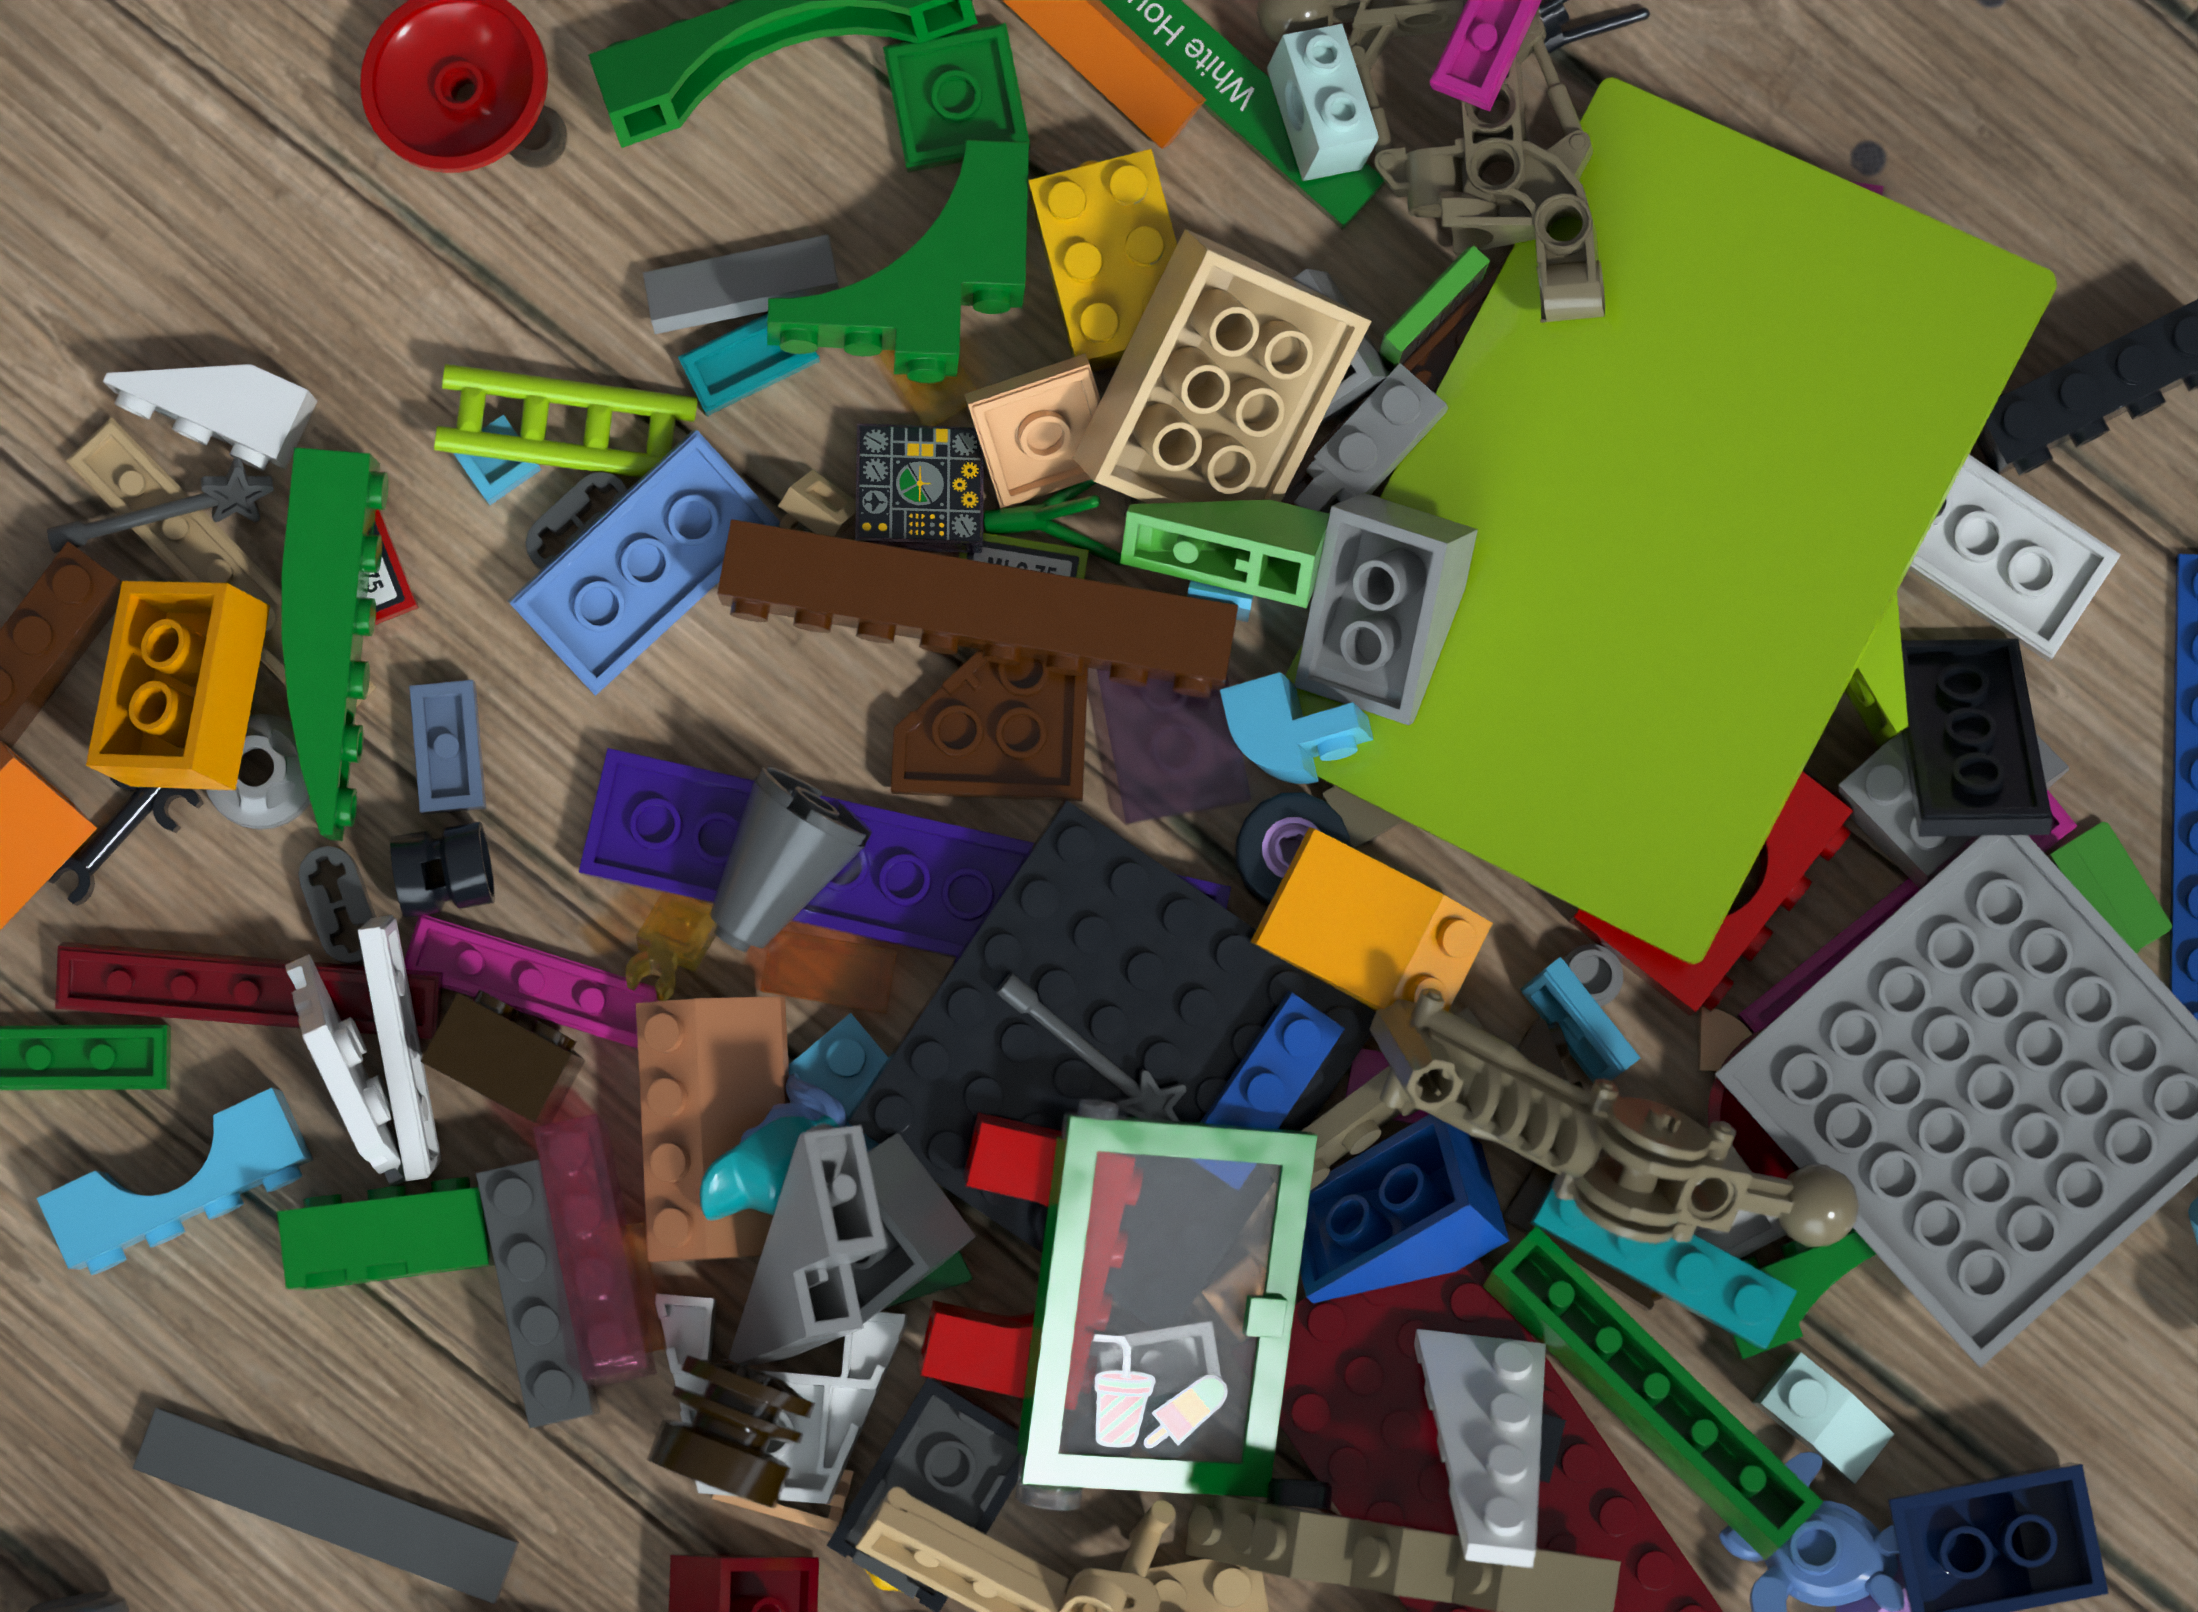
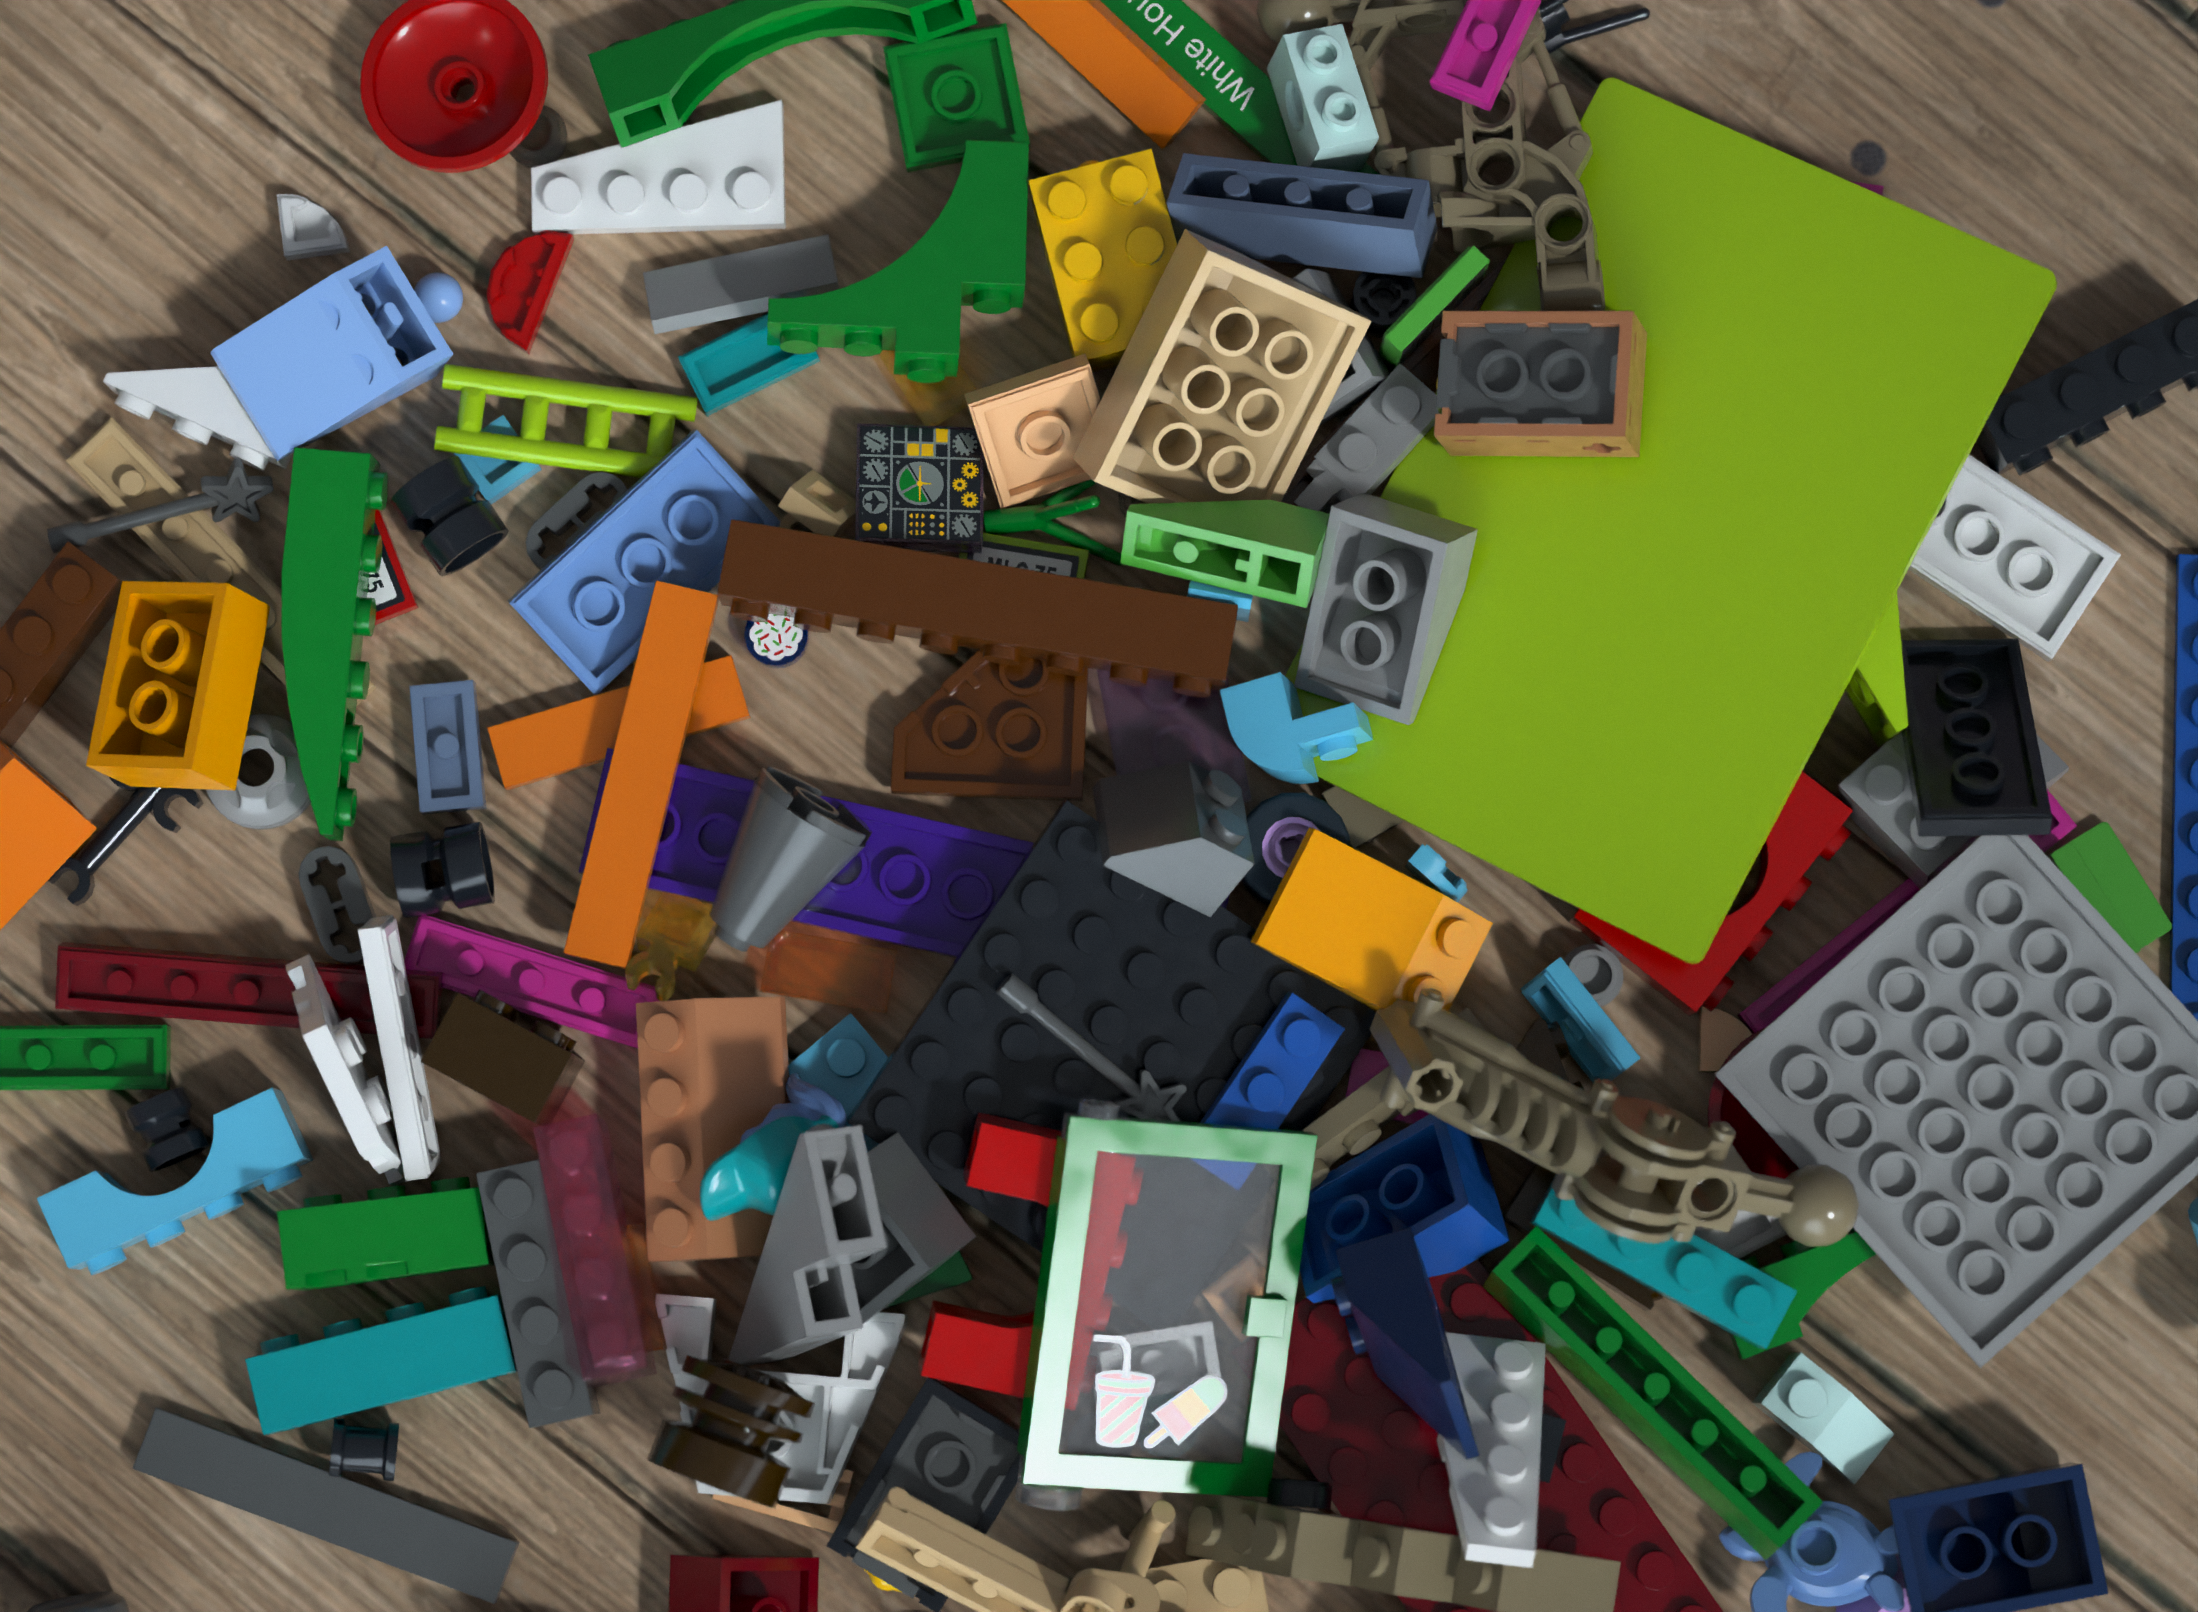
none -> black wheel [125,1087,210,1172]
none -> light blue slope [210,246,463,461]
none -> teal brick [245,1286,517,1435]
none -> white tile [277,194,350,260]
none -> black bush [329,1418,399,1481]
none -> black wheel [390,456,509,576]
none -> red tile [486,230,575,355]
none -> orange tile [487,655,751,790]
none -> white wing [531,100,786,235]
none -> orange tile [564,580,719,969]
none -> tile [744,614,809,668]
none -> dark grey slope [1093,761,1255,917]
none -> sand blue brick [1166,153,1438,278]
none -> dark blue slope [1331,1227,1480,1460]
none -> black wheel [1350,271,1417,338]
none -> medium azure tile [1405,844,1468,902]
none -> piece [1434,311,1647,457]

